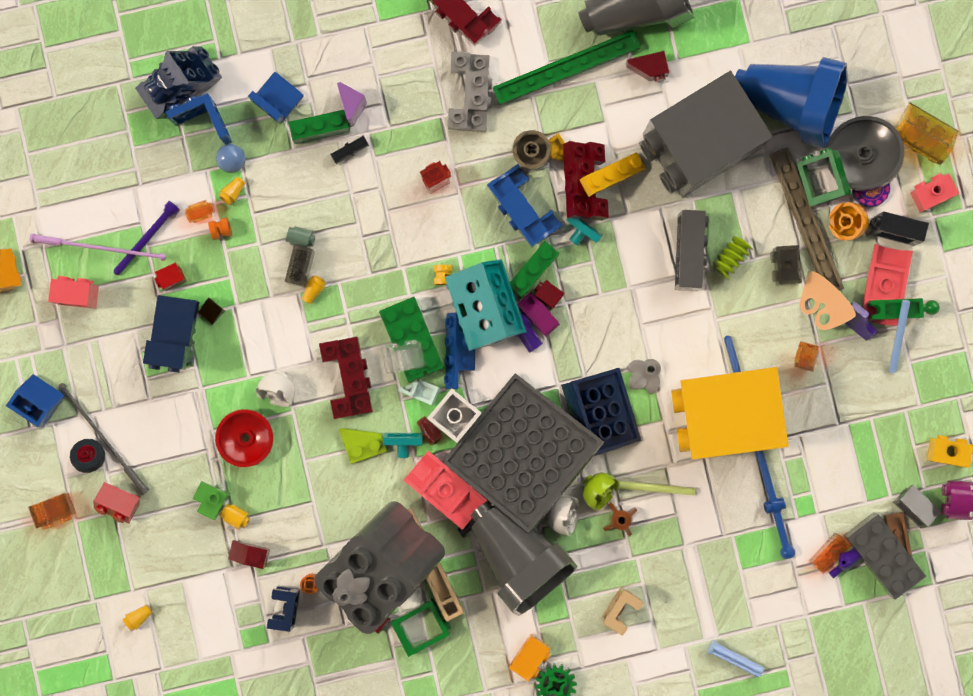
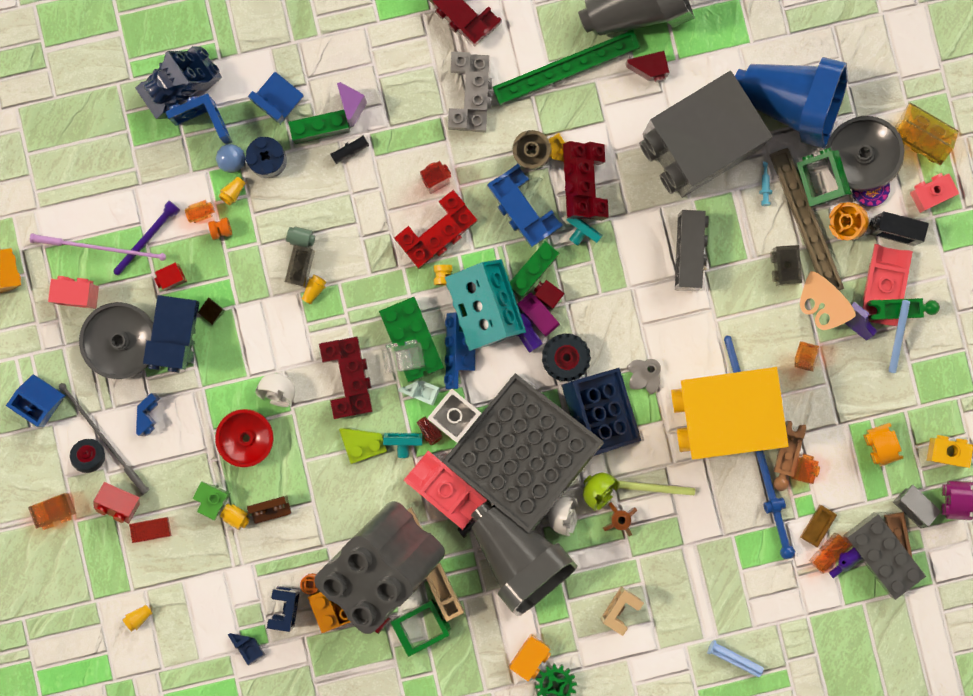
dark red slope [228,540,270,569] -> none
light grey plate [333,569,370,606] -> none
yellow plate [580,152,646,197] -> none
lime piece [713,236,753,280] -> none
none -> dark grey dish [79,302,153,379]
none -> clear red tile [129,517,172,543]
none -> blue slope [136,393,160,436]
none -> dark blue slope [228,633,266,666]
none -> dark blue brick [246,137,287,178]
none -> reddish brown bracket [247,495,292,524]
none -> light orange slope [308,591,350,633]
none -> red bracket [394,190,478,269]
none -> black wheel [542,333,591,382]
none -> medium azure piece [759,161,772,206]
none -> medium nougat plate [773,421,806,491]
none -> clear orange brick [791,454,820,484]
none -> pearl gold tile [800,504,837,548]
none -> light orange brick [863,423,903,467]

